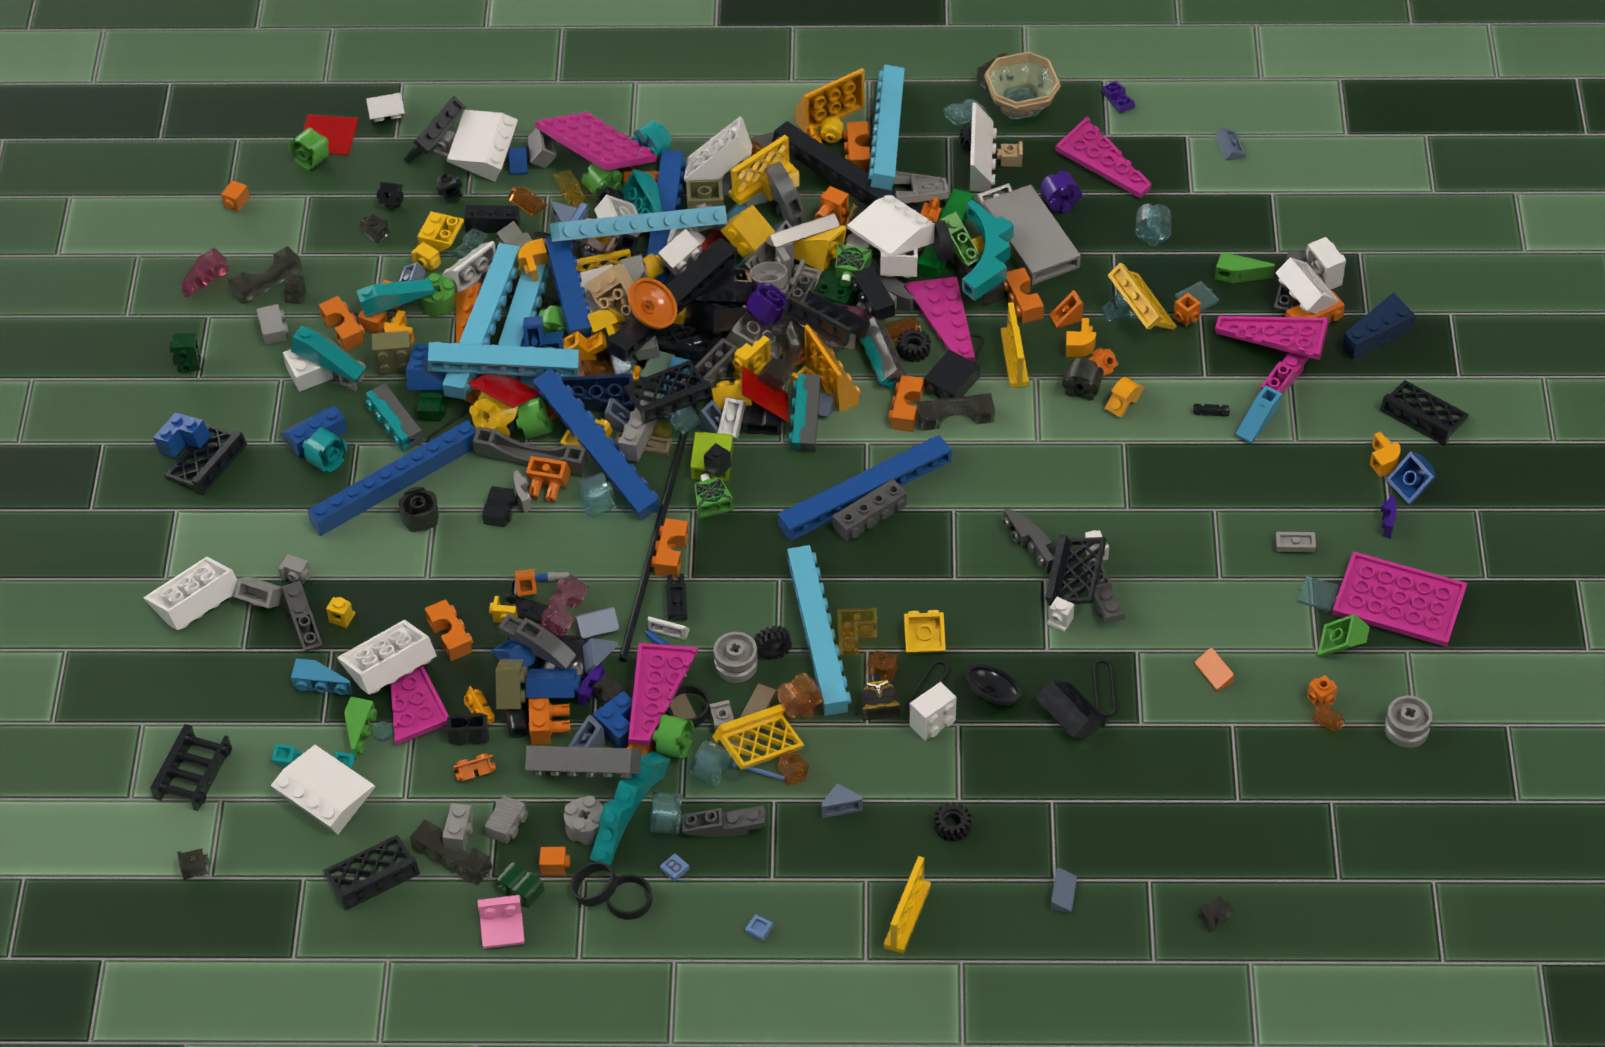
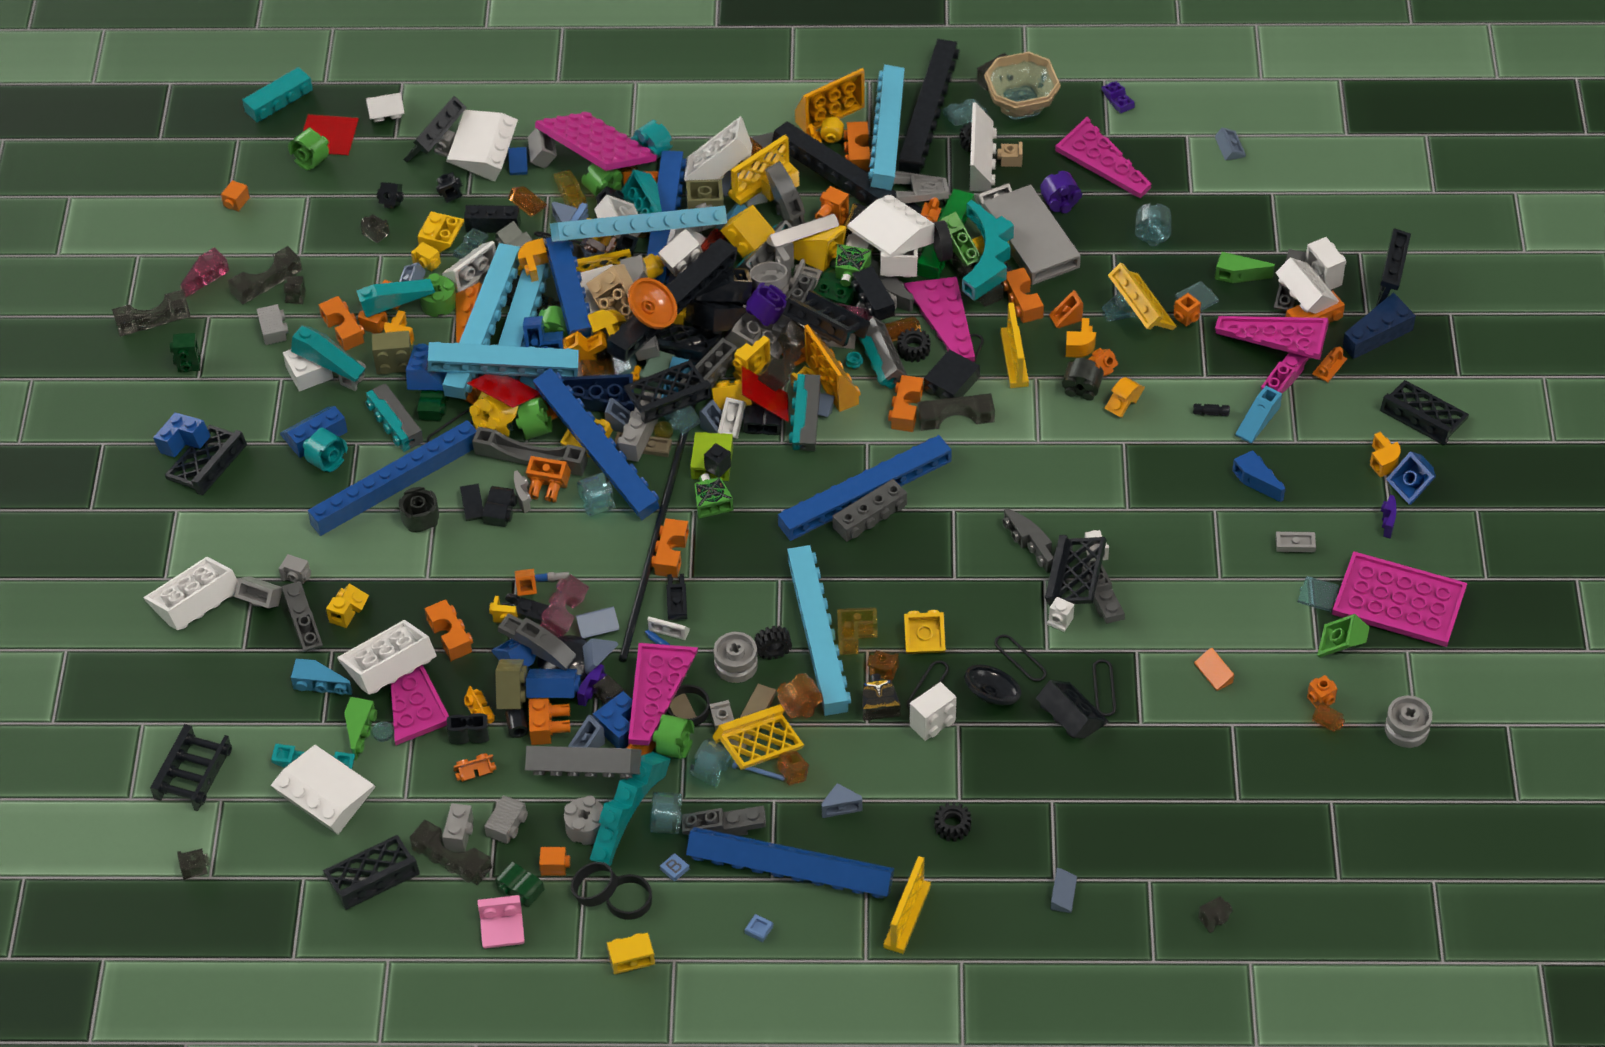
none -> clear smoke arch [112,289,191,336]
none -> teal brick [242,67,313,122]
none -> yellow bracket [336,583,369,613]
none -> black slope [460,483,483,521]
none -> yellow brick [607,933,655,975]
none -> blue brick [686,827,895,898]
none -> teal plate [845,352,863,369]
none -> black brick [899,39,960,174]
none -> black piece [995,634,1047,682]
none -> blue slope [1232,450,1285,502]
none -> orange hinge [1312,347,1347,382]
none -> black fence [1376,228,1411,306]

